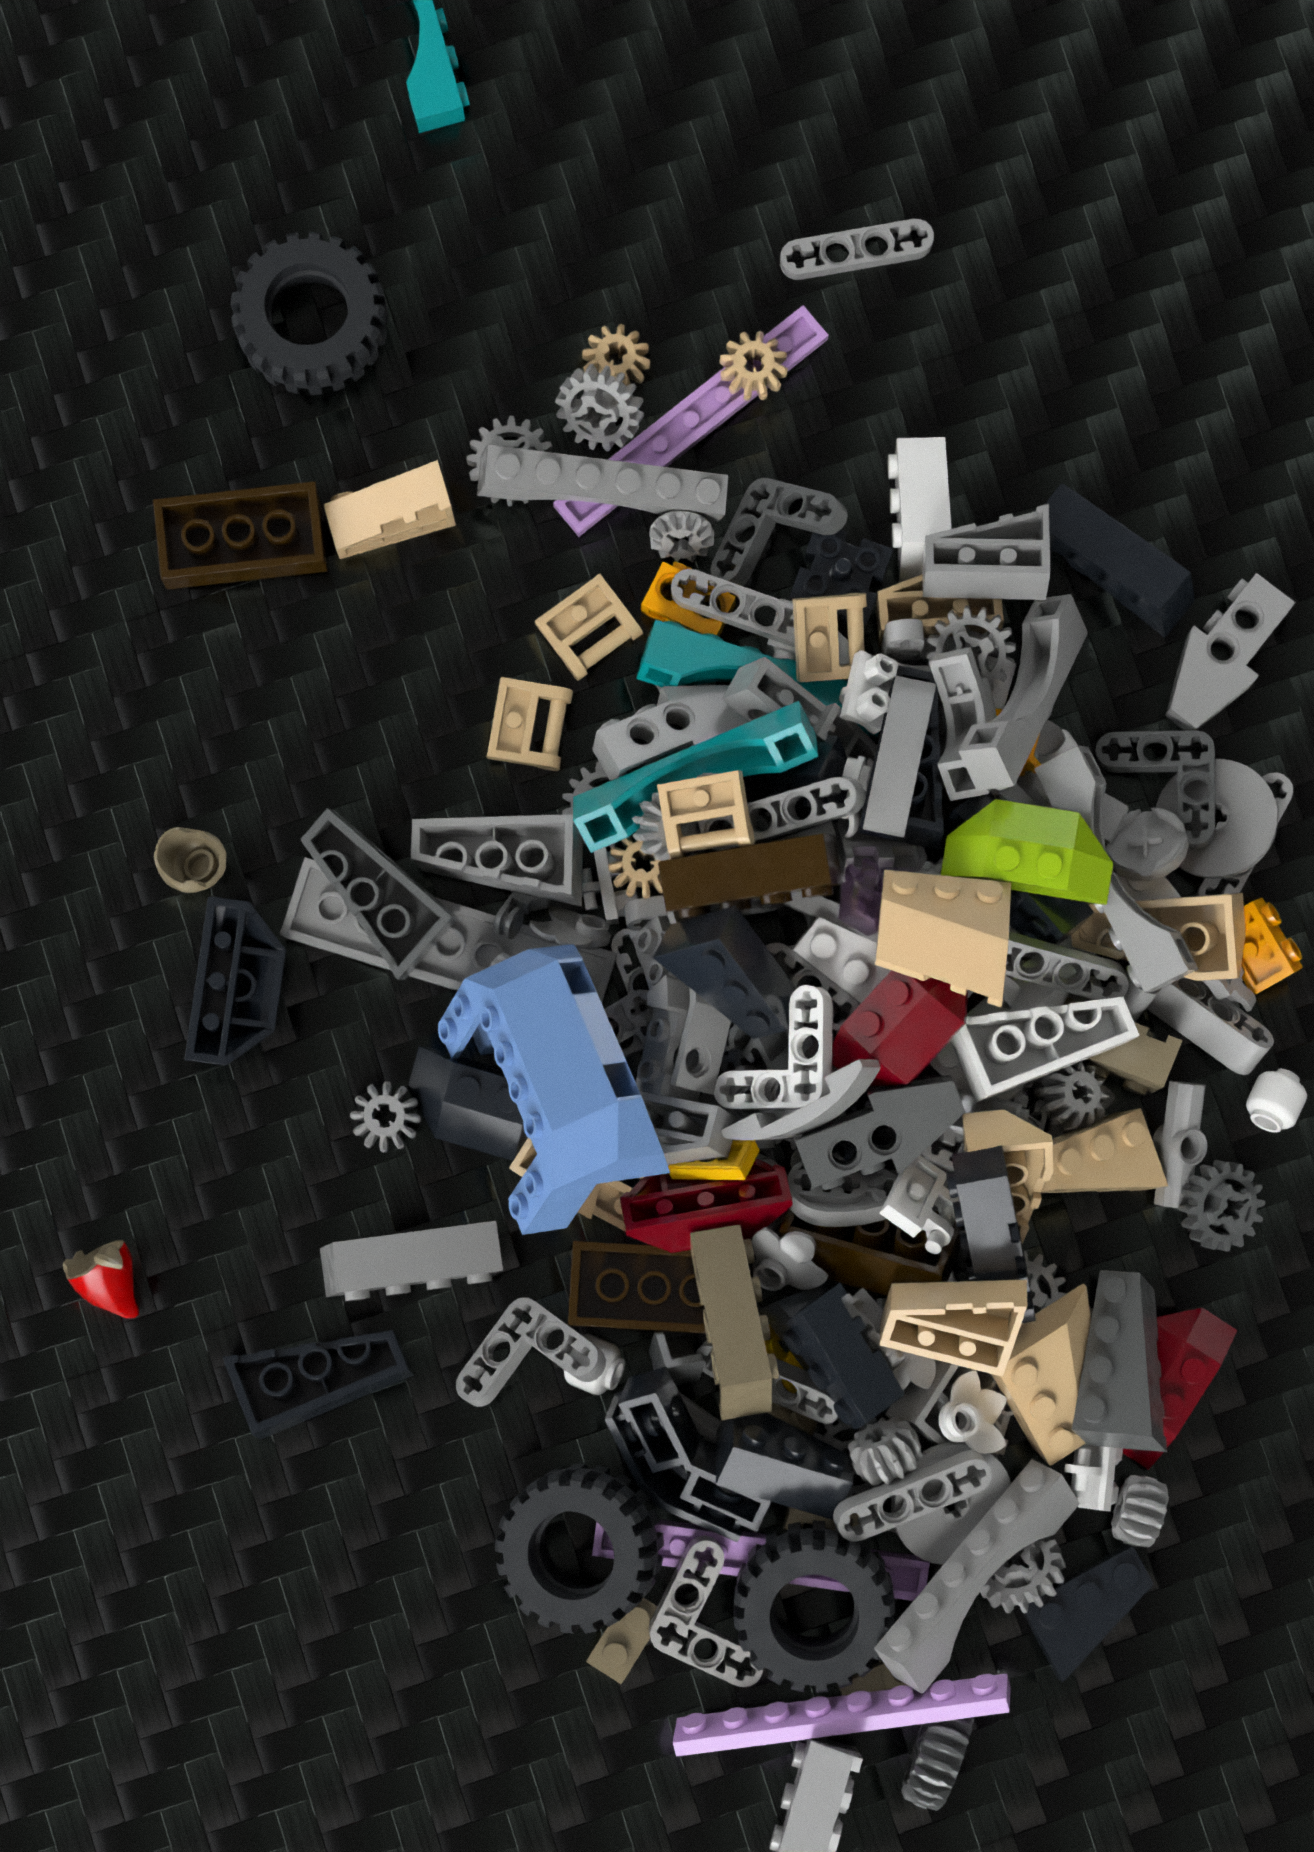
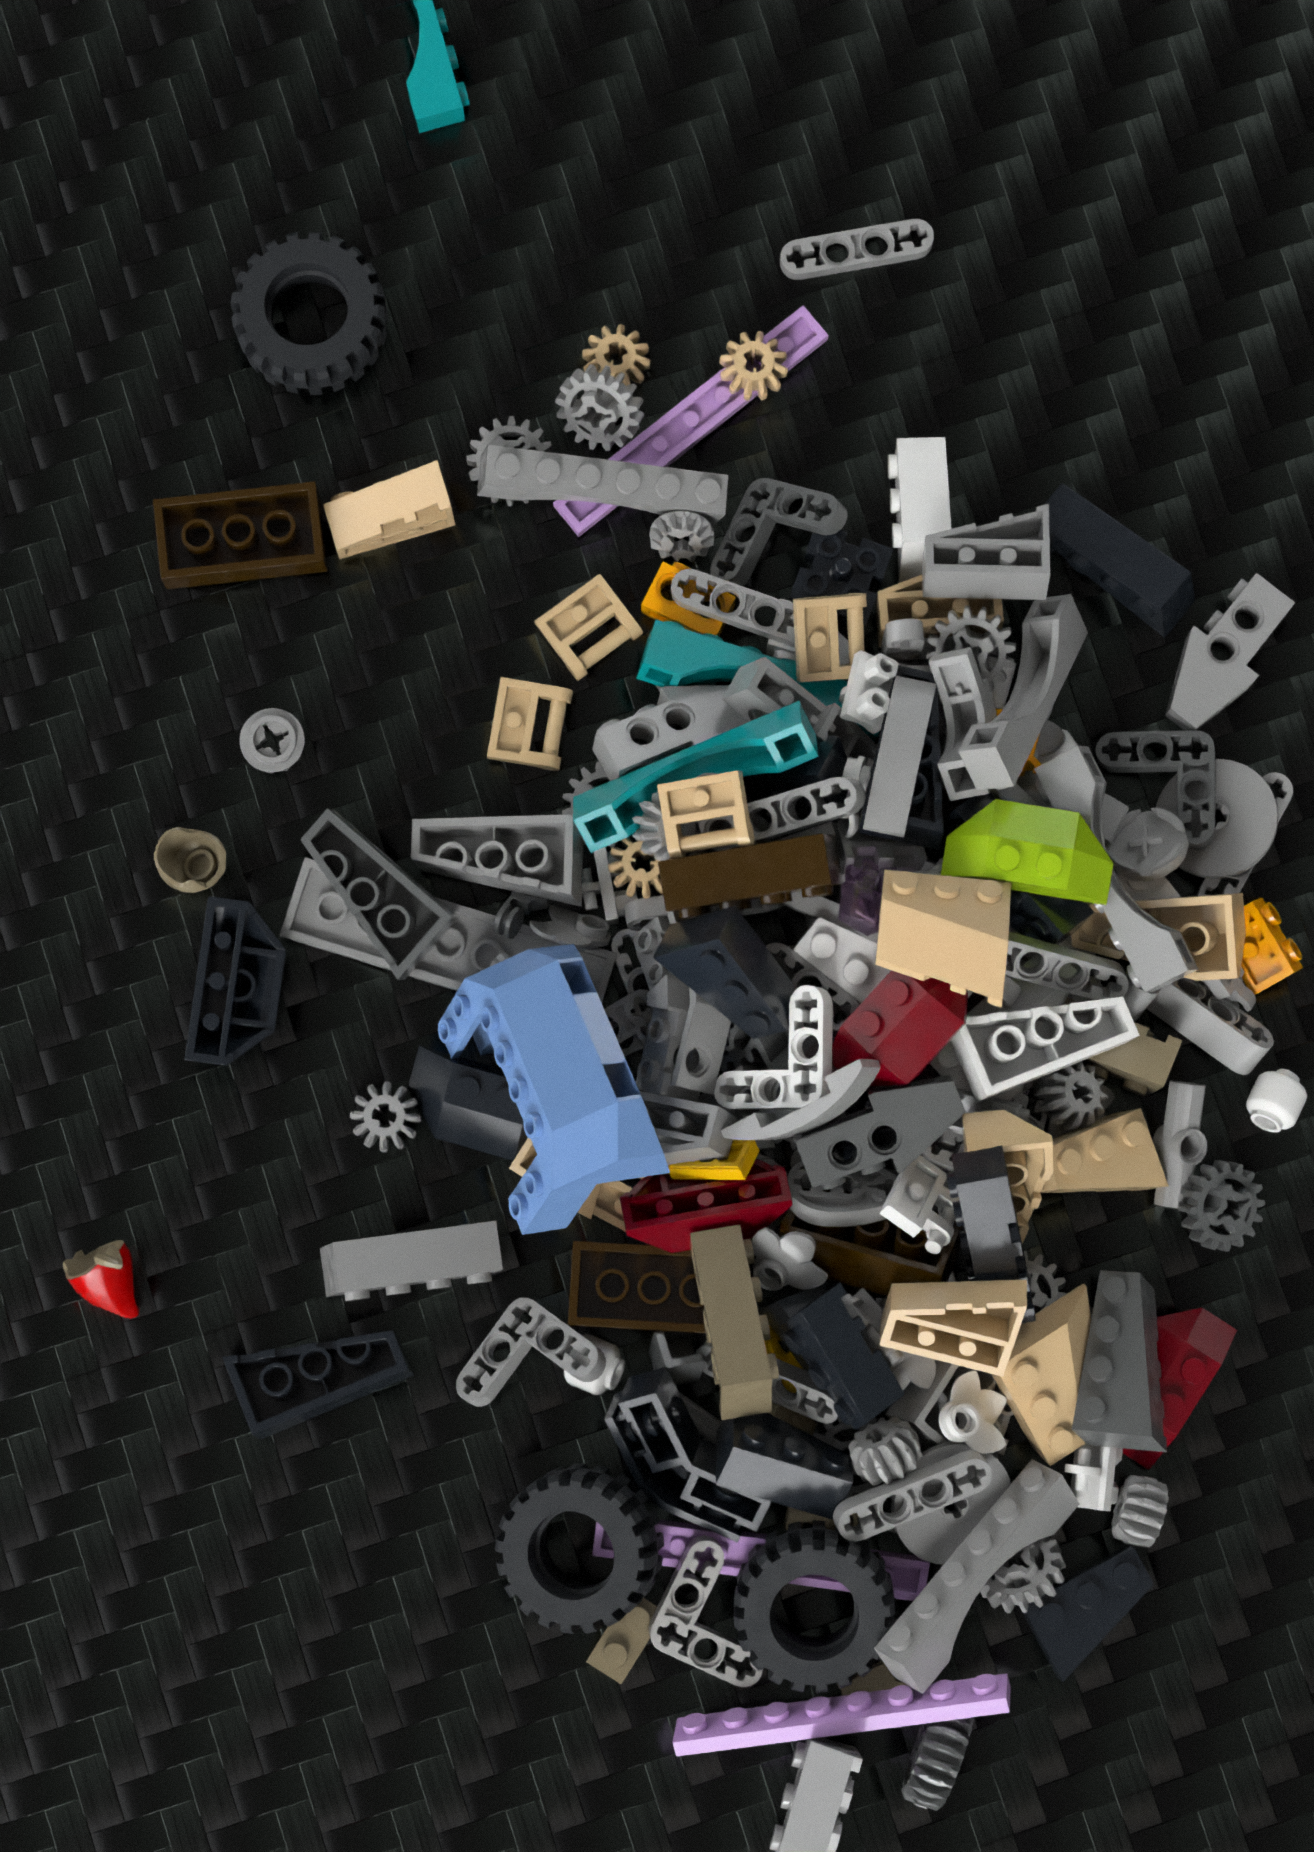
none -> light grey gear [240,708,305,774]

